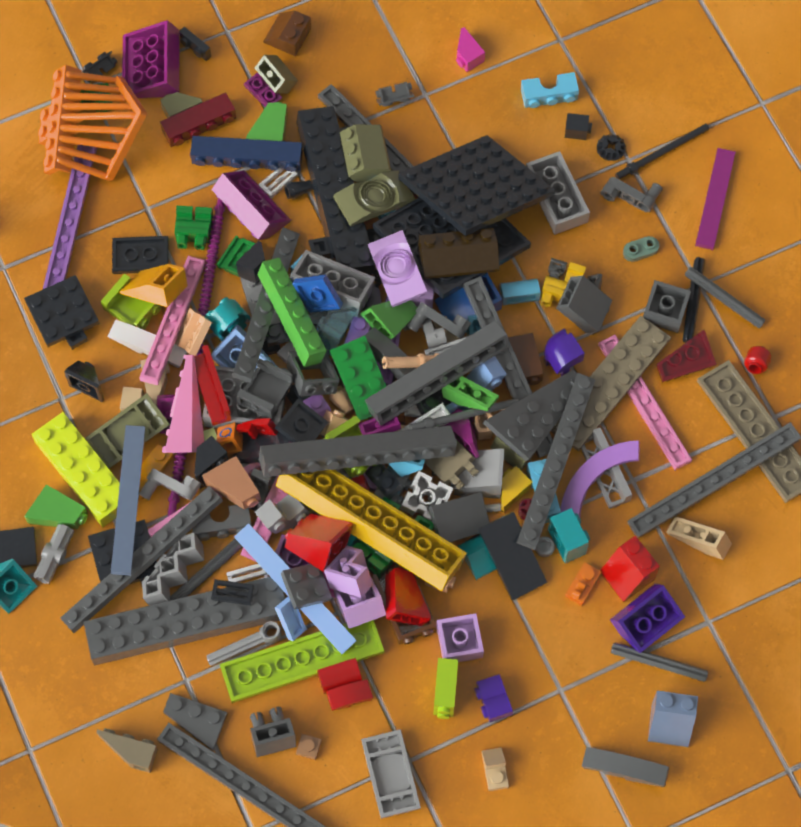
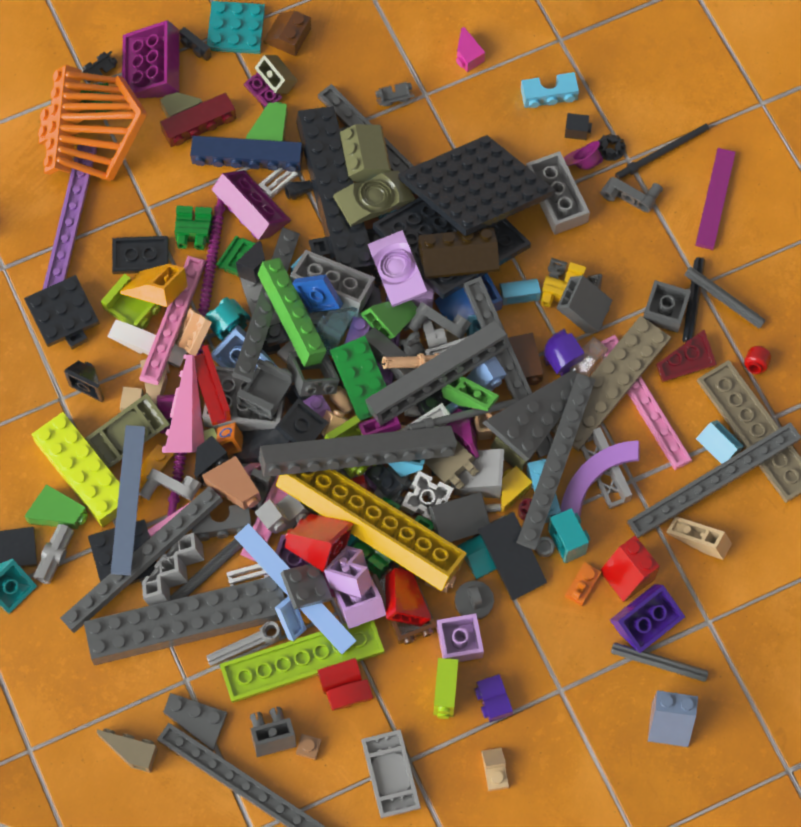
black tile [211,579,254,606] -> none
red slope [236,418,278,440] -> none
dark grey slope [582,747,669,787] -> none
sand green plate [623,236,659,262] -> none
none -> teal plate [207,1,265,54]
none -> dark grey hair [399,331,426,356]
none -> dark grey tile [454,581,494,620]
none -> magenta piece [564,141,603,170]
none -> clear slope [569,337,608,376]
none -> medium azure brick [696,420,744,464]

